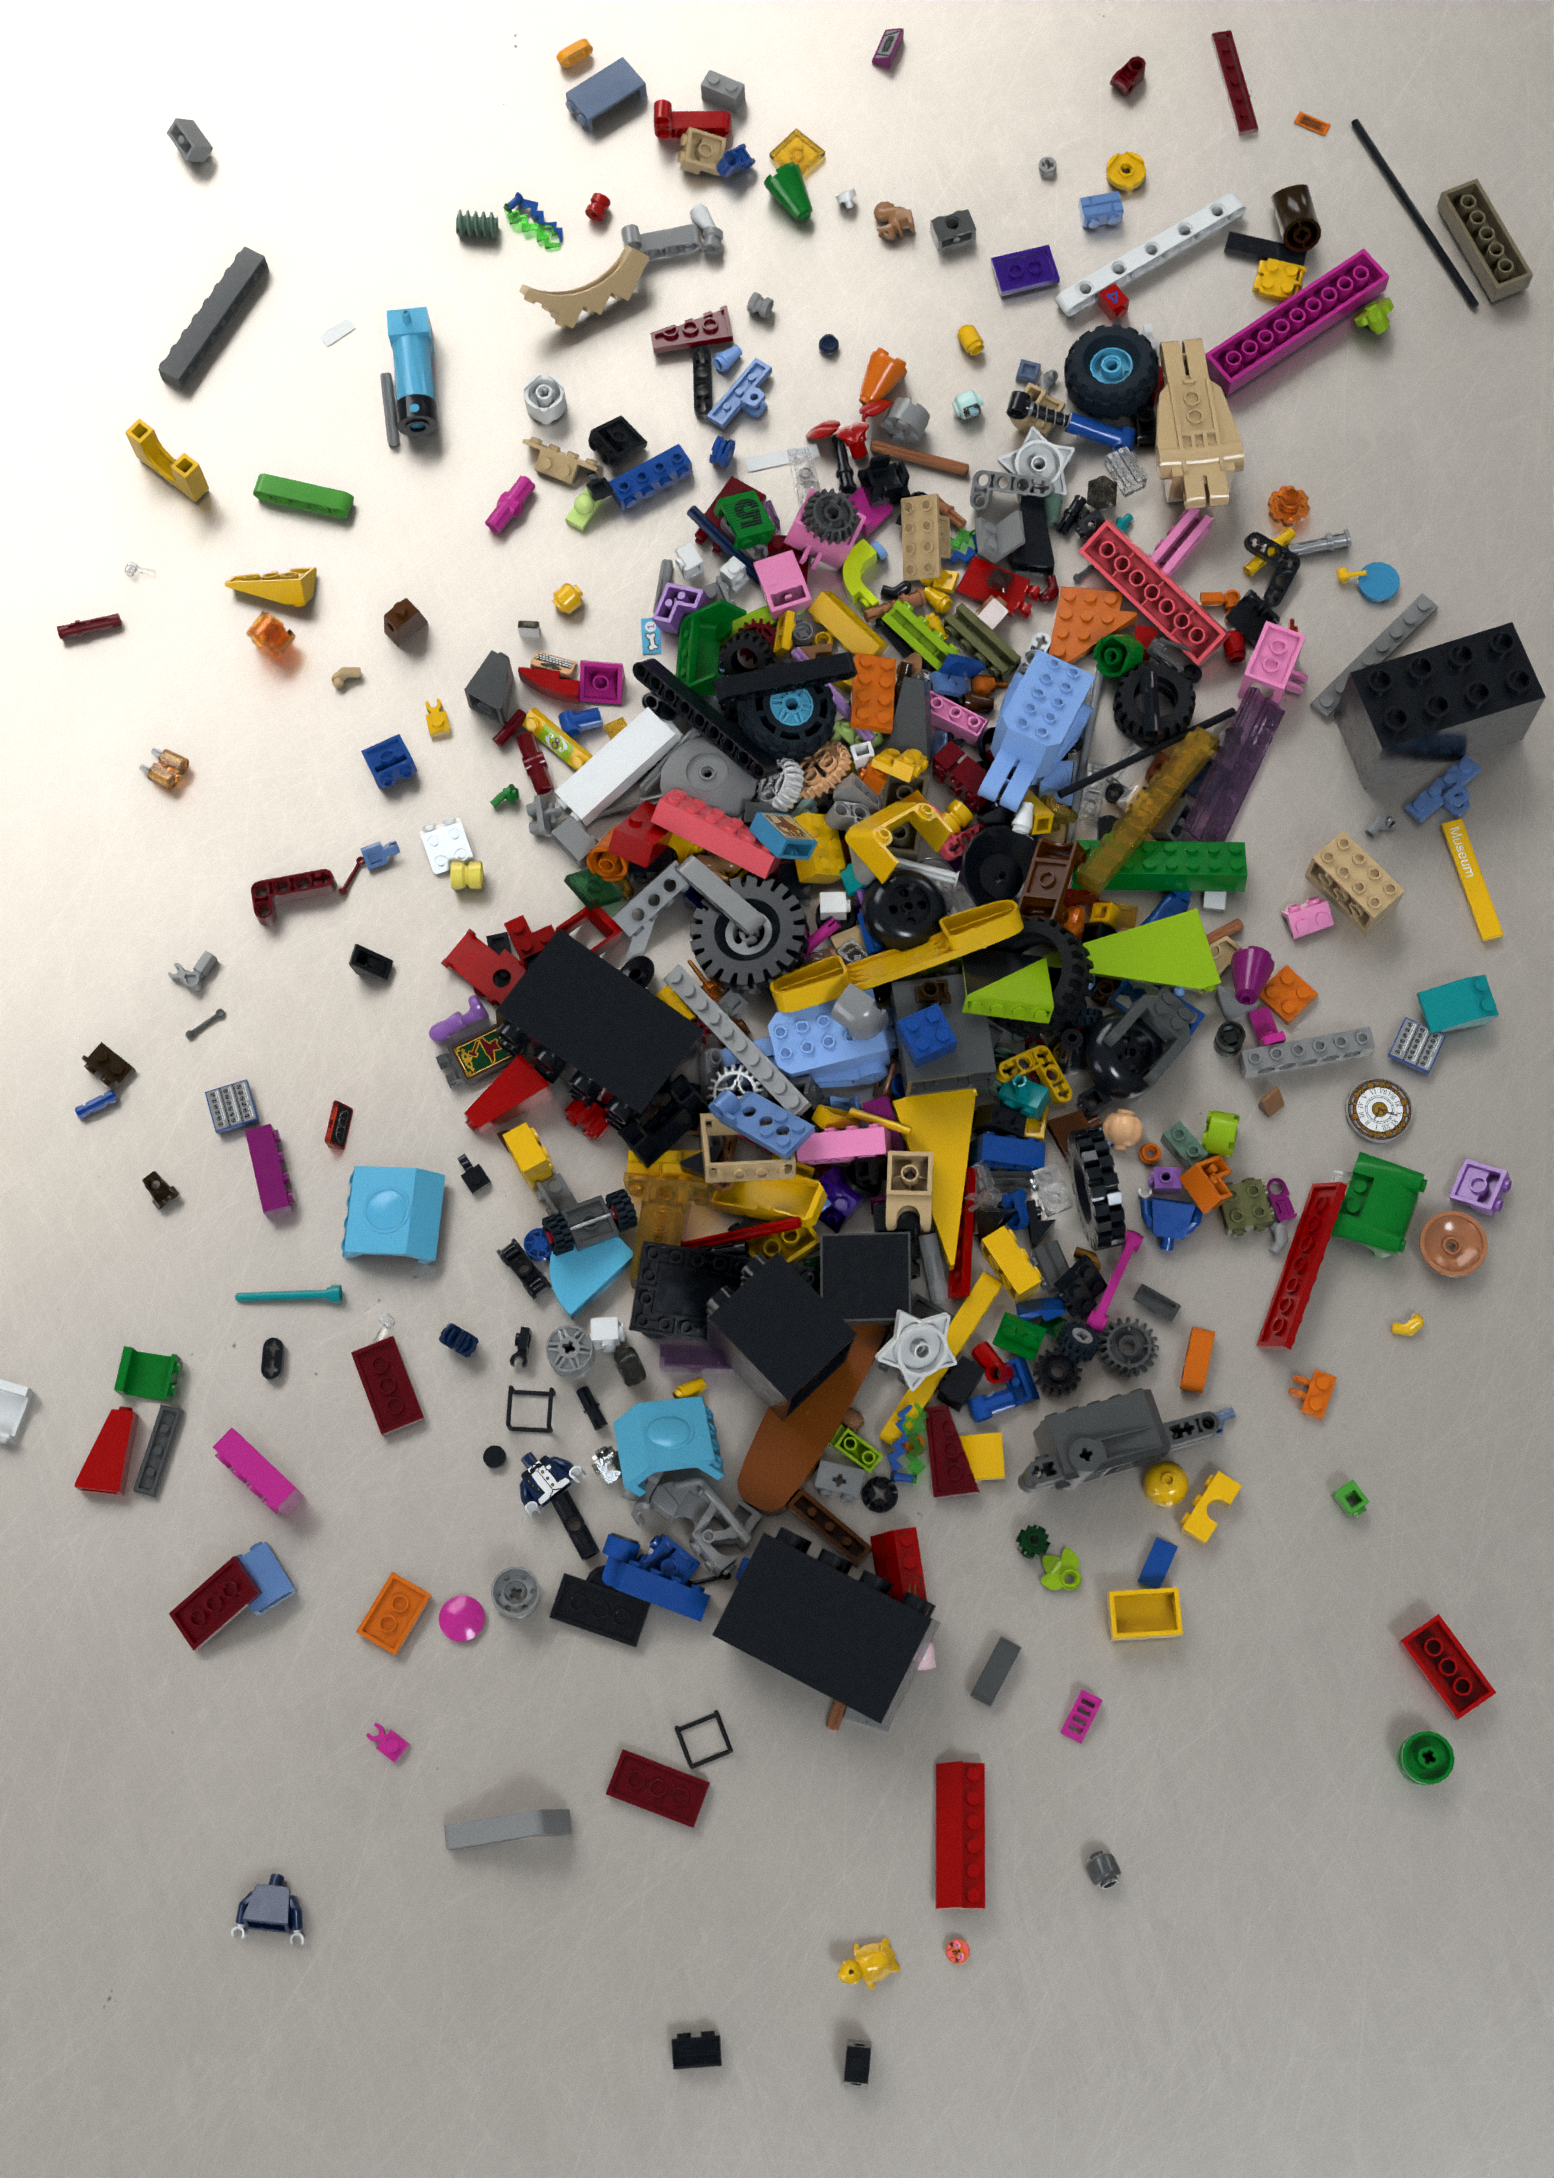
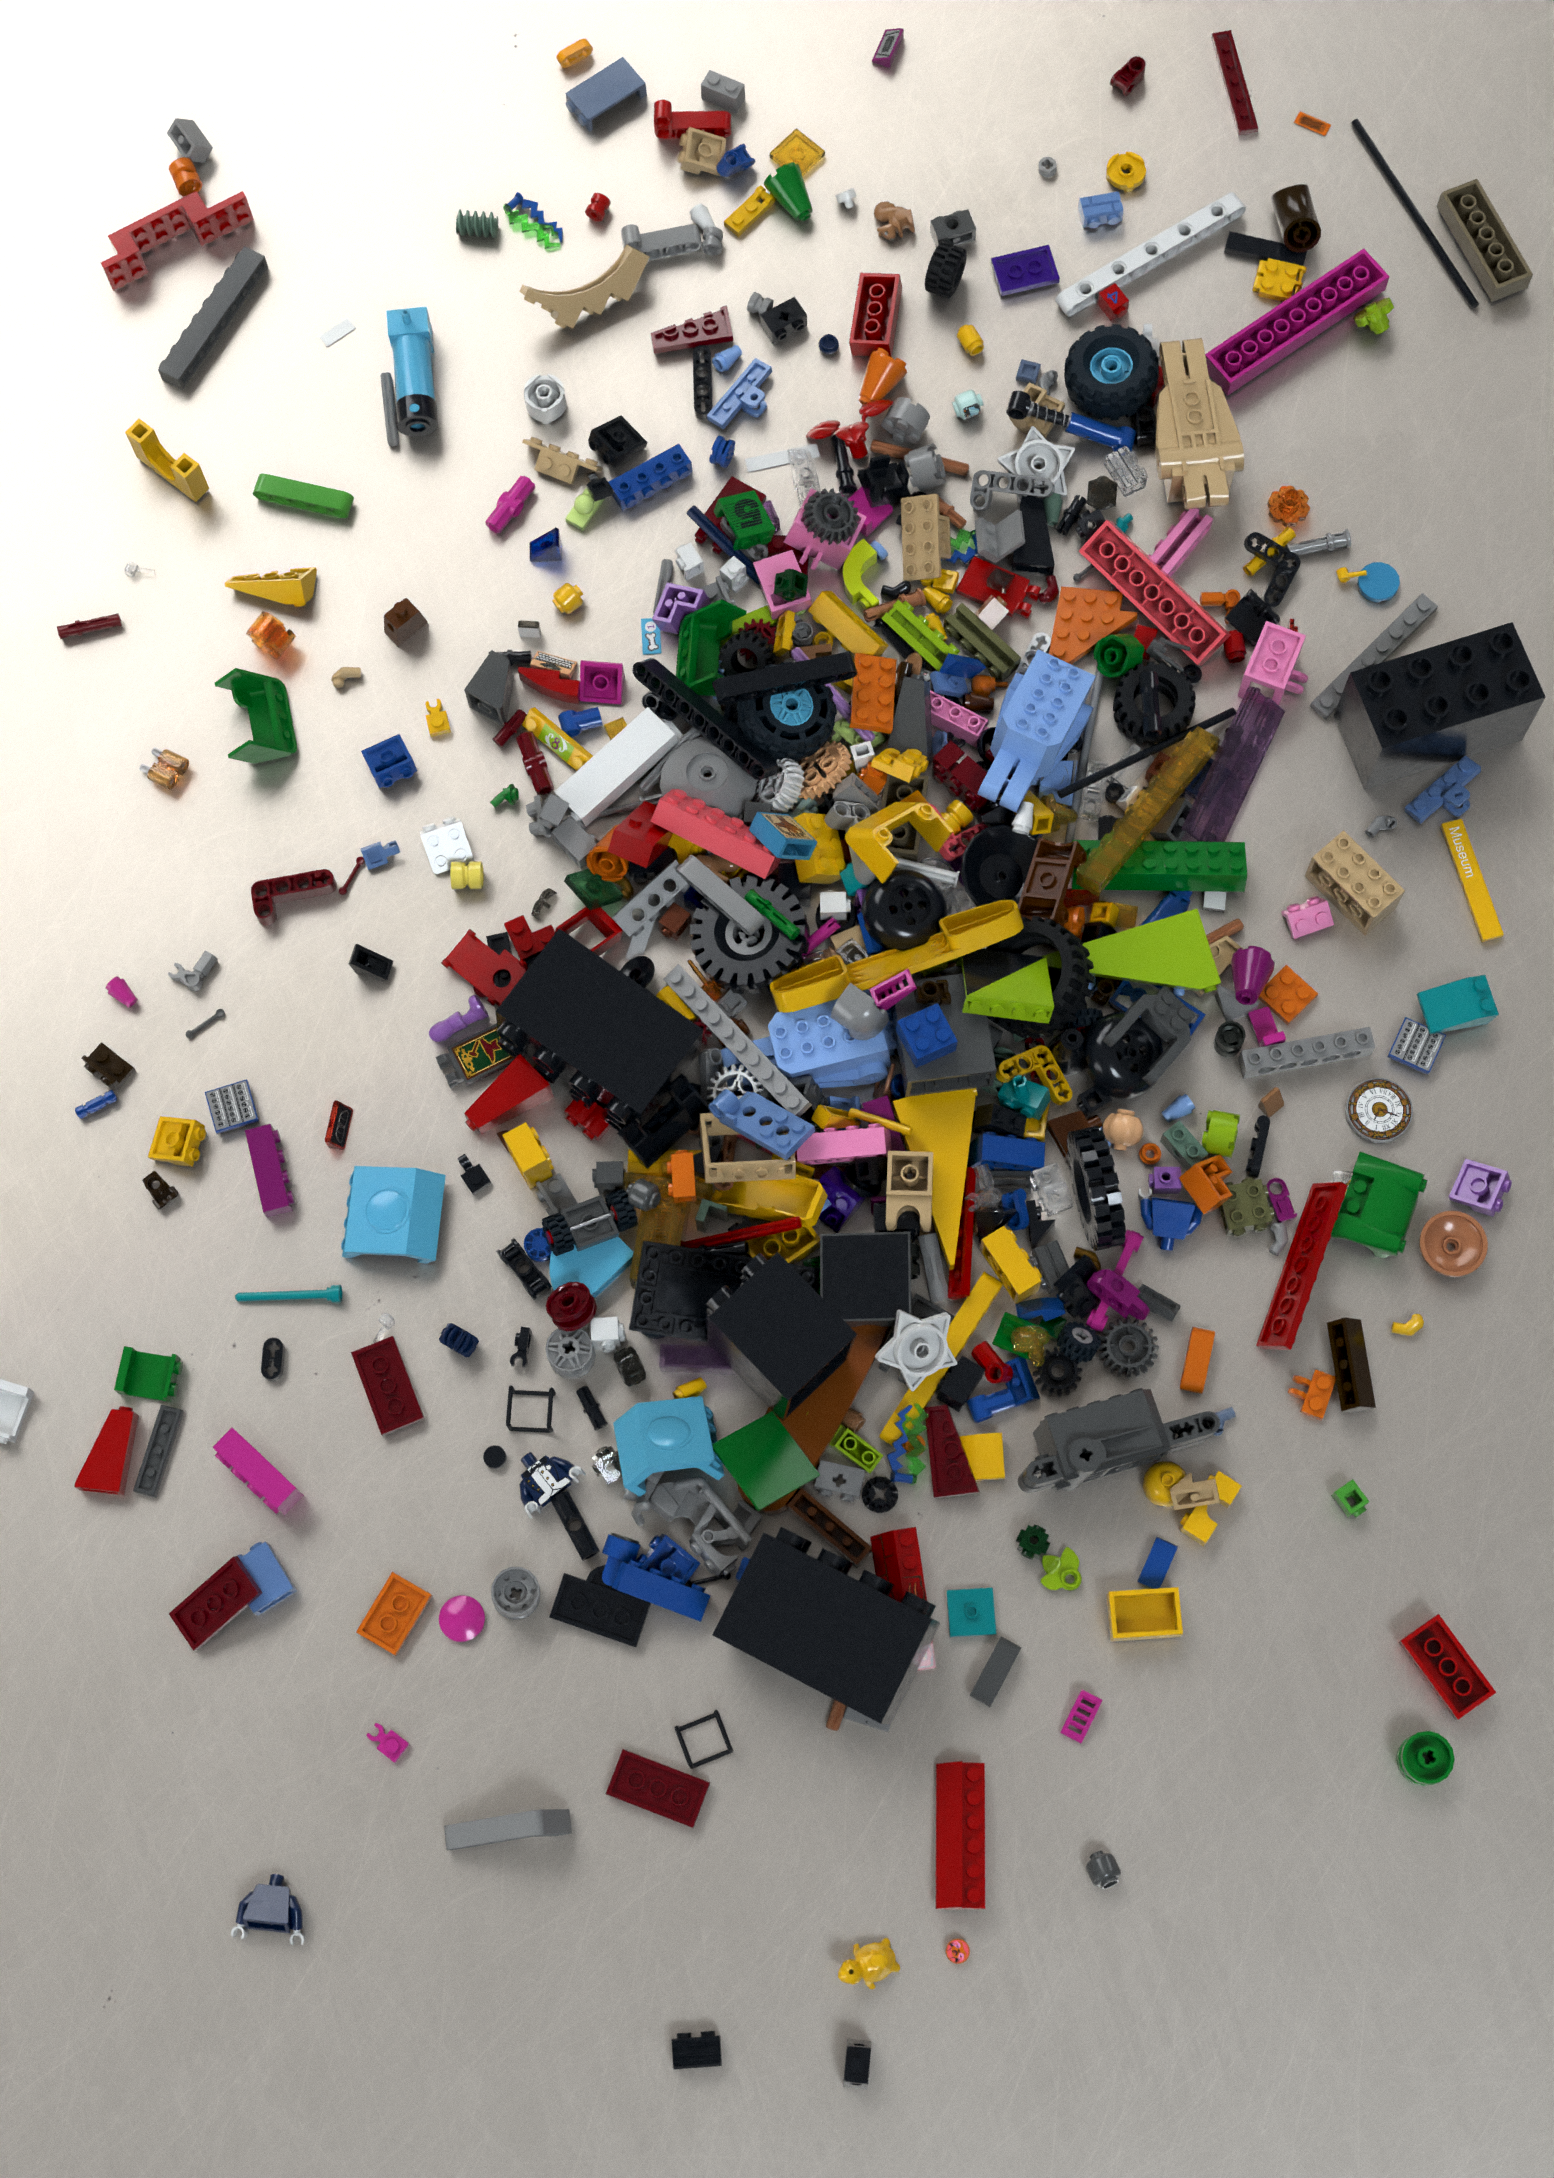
none -> bracket [100,191,254,291]
none -> dark pink cone [105,976,138,1008]
none -> yellow plate [148,1116,206,1167]
none -> orange wheel [169,157,203,196]
none -> green windscreen [215,668,297,764]
none -> black pin [489,649,532,666]
none -> clear blue slope [529,528,562,562]
none -> clear smoke piece [531,888,557,919]
none -> light grey brick [537,794,570,829]
none -> dark red wheel [546,1282,597,1331]
none -> dark grey brick [592,1161,626,1197]
none -> dark grey head [626,1178,661,1211]
none -> copper brick [658,902,692,941]
none -> orange brick [667,1150,697,1203]
none -> sand green panel [695,1199,729,1233]
none -> green piece [712,1411,820,1511]
none -> yellow plate [724,185,776,237]
none -> green pin [744,889,800,940]
none -> black brick [760,297,807,344]
none -> dark green brick [774,569,808,601]
none -> red brick [849,272,902,357]
none -> dark pink slope [869,969,917,1010]
none -> light grey brick [904,443,946,491]
none -> black tyre [925,241,967,299]
none -> teal plate [946,1588,996,1638]
none -> clear yellow hair [1011,1325,1050,1367]
none -> magenta piece [1086,1269,1150,1320]
none -> light blue cone [1161,1094,1195,1123]
none -> tan slope [1170,1472,1220,1510]
none -> black plate [1245,1115,1270,1178]
none -> dark brown brick [1327,1317,1376,1413]

